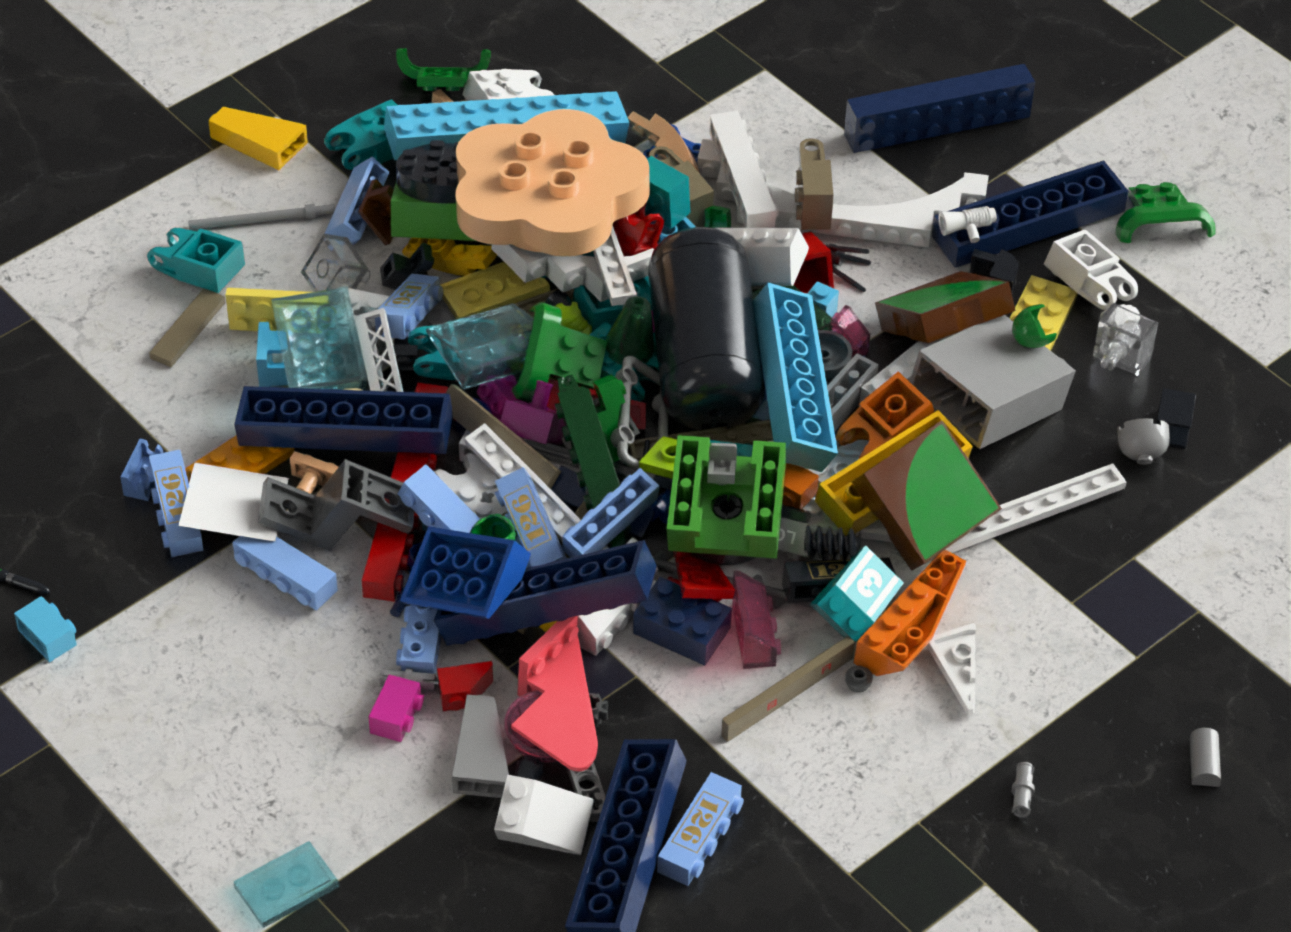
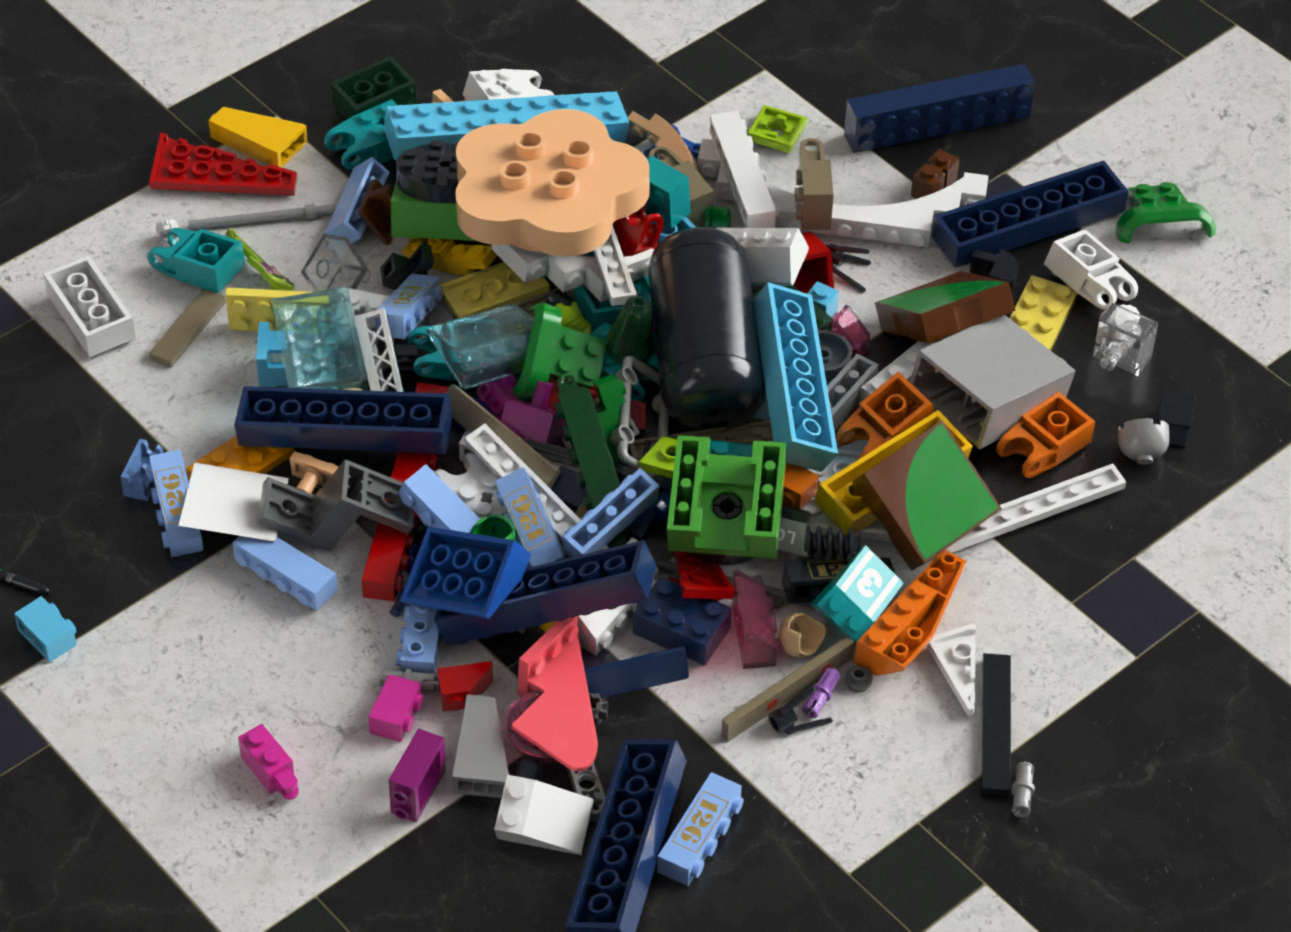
clear light blue tile [233,841,339,928] -> none
green piece [396,48,491,91] -> none
light grey bracket [707,443,737,485] -> none
white piece [938,206,997,243] -> none
green hair [1012,304,1057,348] -> none
light grey brick [1190,728,1221,787] -> none
none -> white brick [43,256,136,357]
none -> red wing [149,132,298,196]
none -> white axle [156,219,178,242]
none -> lime piece [226,228,295,291]
none -> dark pink brick [238,724,299,800]
none -> clear green brick [330,56,417,119]
none -> magenta window [388,728,446,822]
none -> dark blue slope [584,646,689,699]
none -> lime piece [747,105,808,153]
none -> black plant [768,685,833,736]
none -> tan hair [778,613,827,659]
none -> medium lavender axle [802,668,840,718]
none -> reddish brown piece [911,149,960,199]
none -> black tile [981,653,1011,796]
none -> orange brick [996,392,1095,478]

